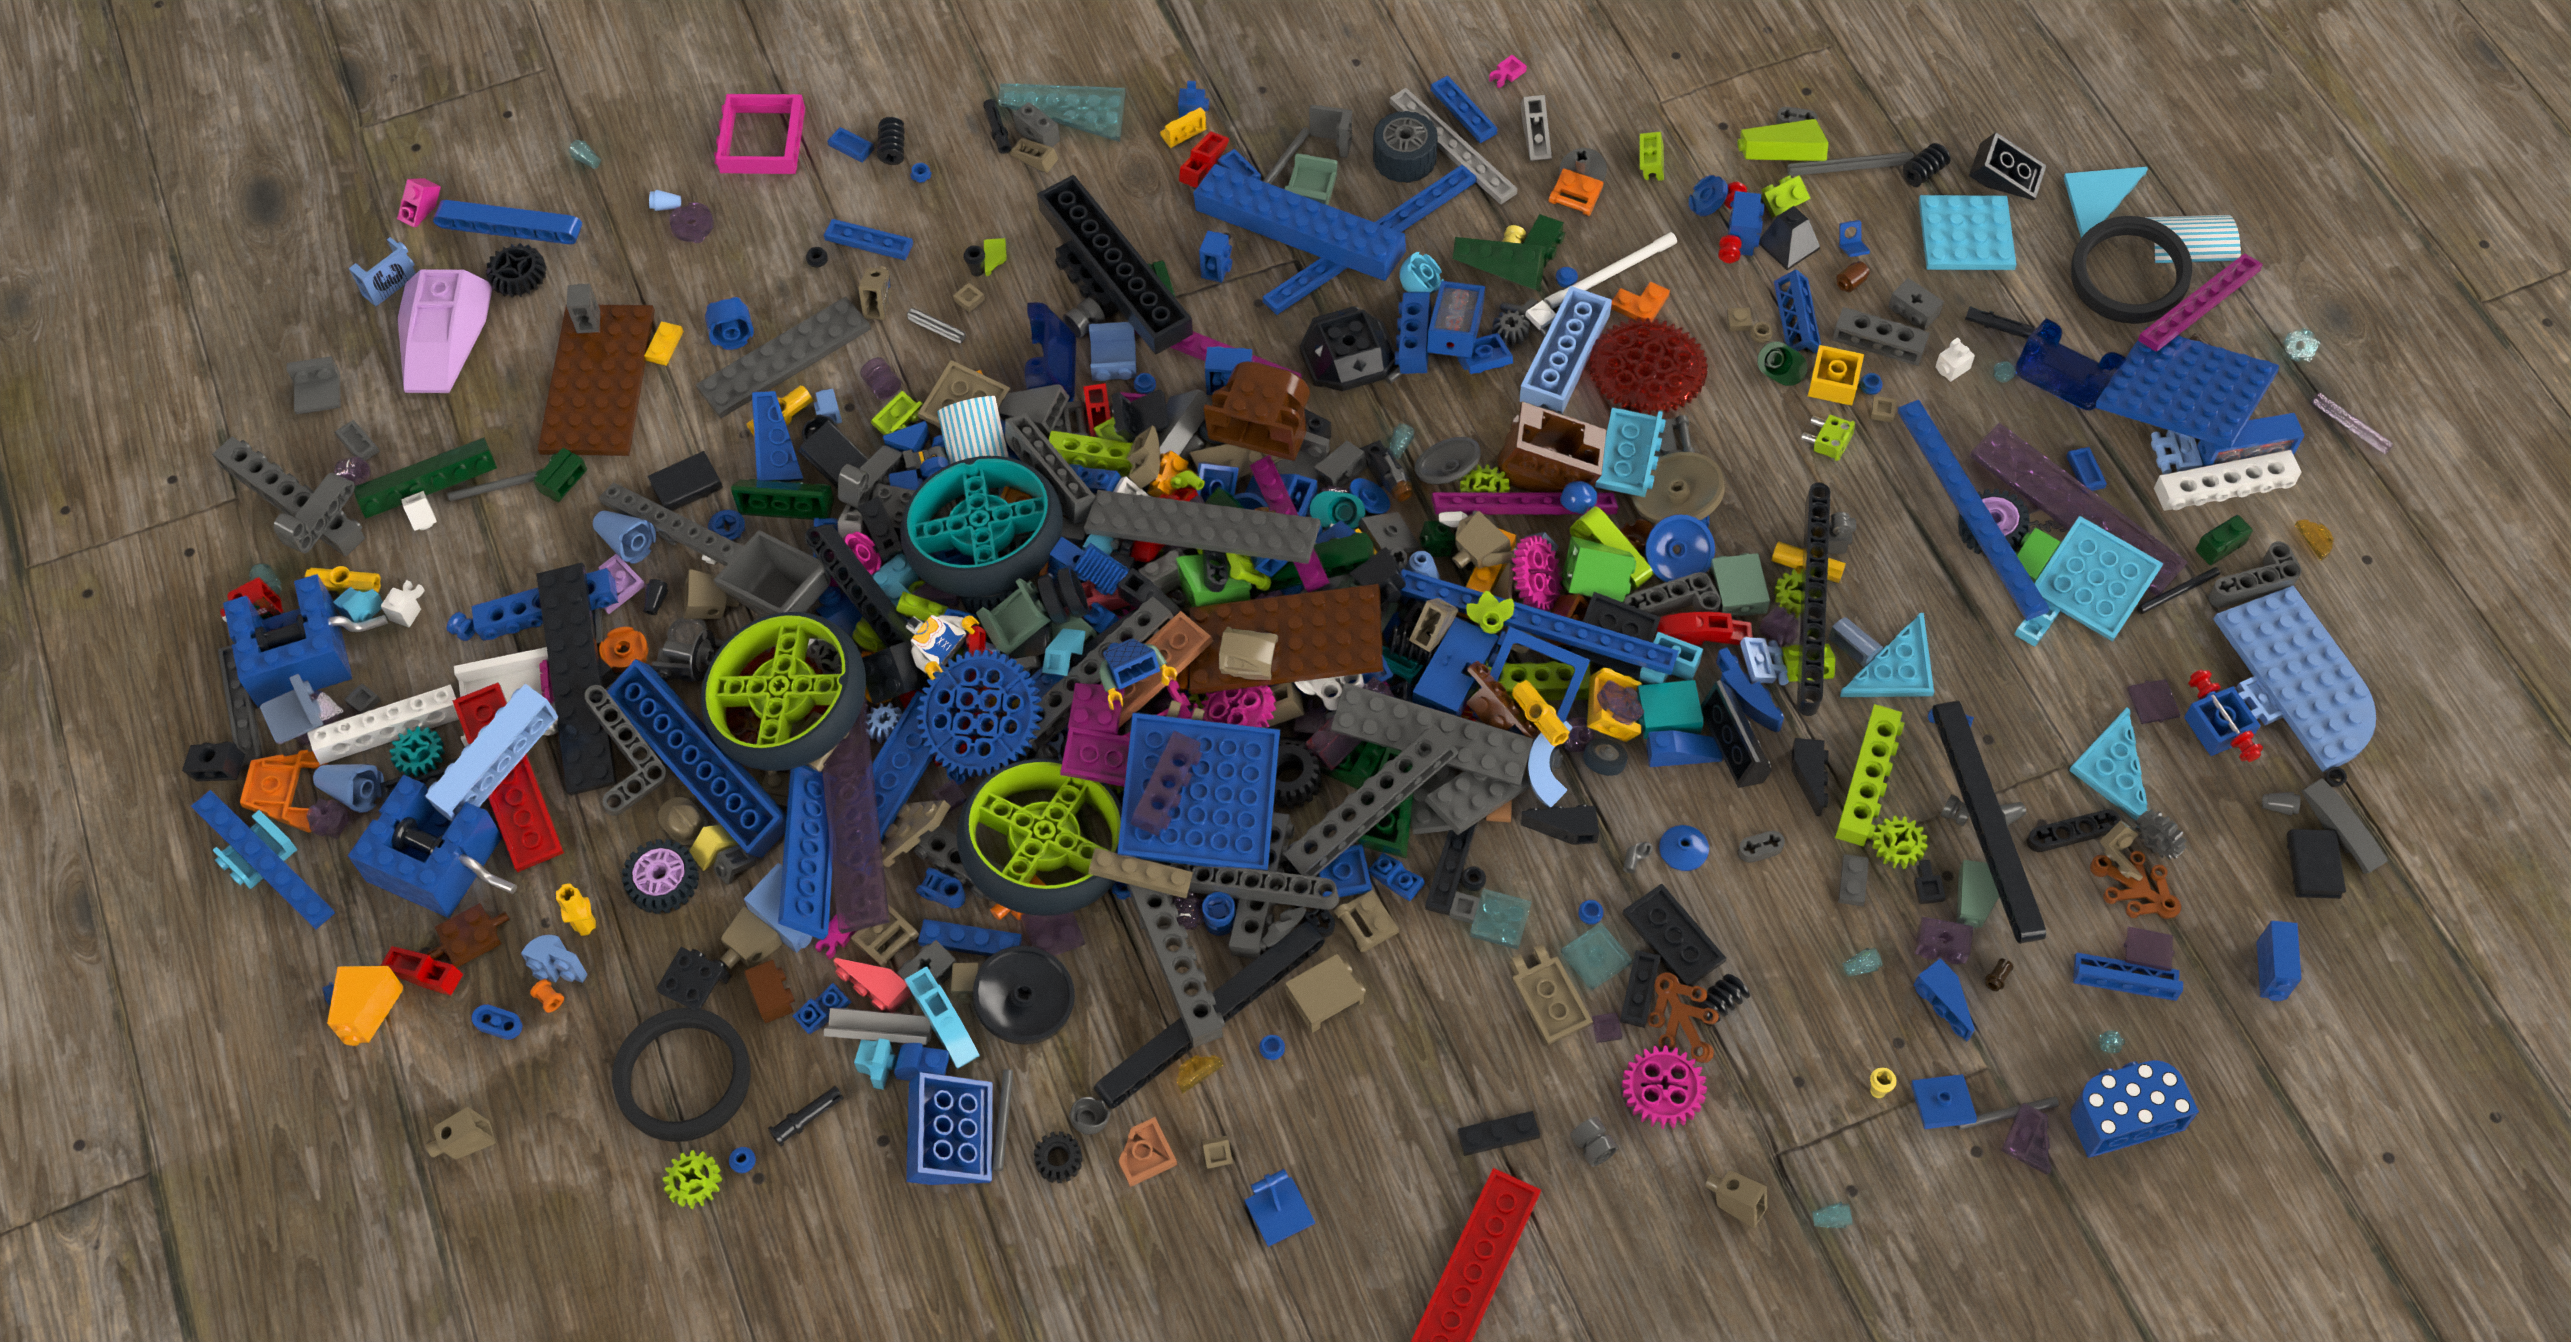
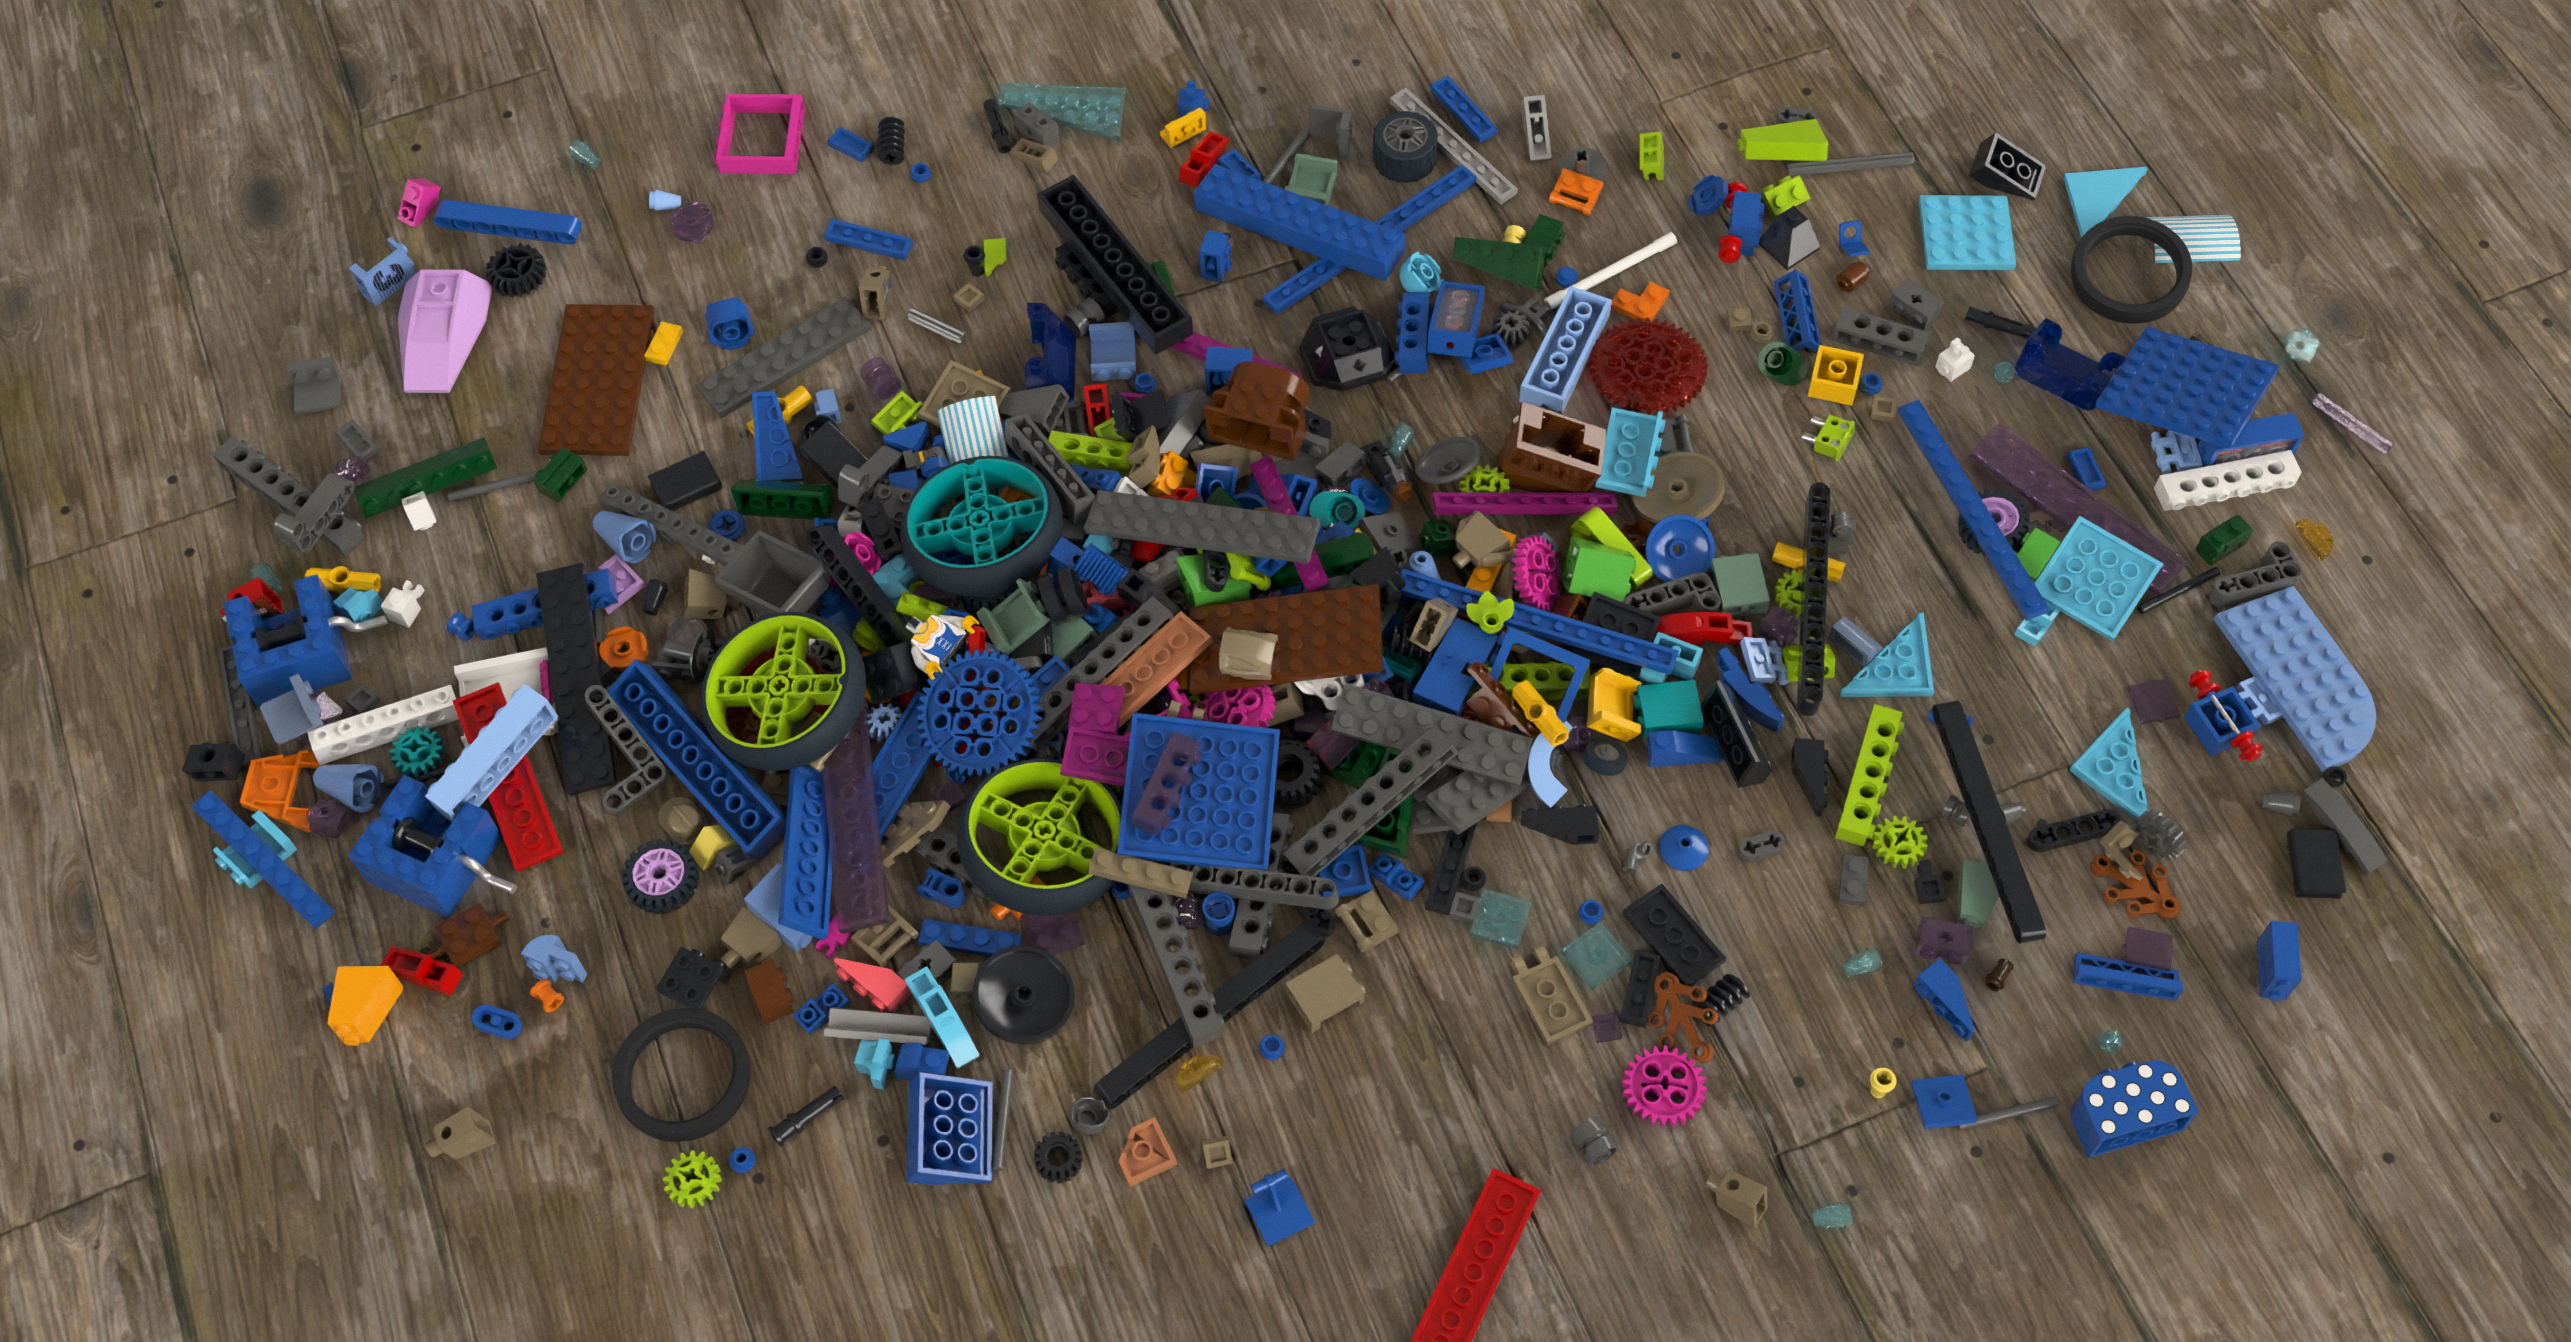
yellow piece [556,884,596,936] -> none
dark grey brick [566,284,600,333] -> none
medium azure slope [1042,628,1086,676] -> none
blue torso [1099,639,1177,710] -> none
lime arm [1171,470,1205,490] -> none
dark grey slope [1262,907,1306,947] -> none
white tile [1439,511,1468,527] -> none
black plate [1457,1111,1540,1156] -> none
dark pink plate [1489,55,1527,88] -> none
white tile [1525,300,1556,330] -> none
blue hair [1560,481,1597,514] -> none
plate [1597,680,1644,725] -> none
black piece [1903,143,1951,188] -> none
clear purple wing [2001,1103,2052,1175] -> none
magenta plate [2138,253,2263,352] -> none

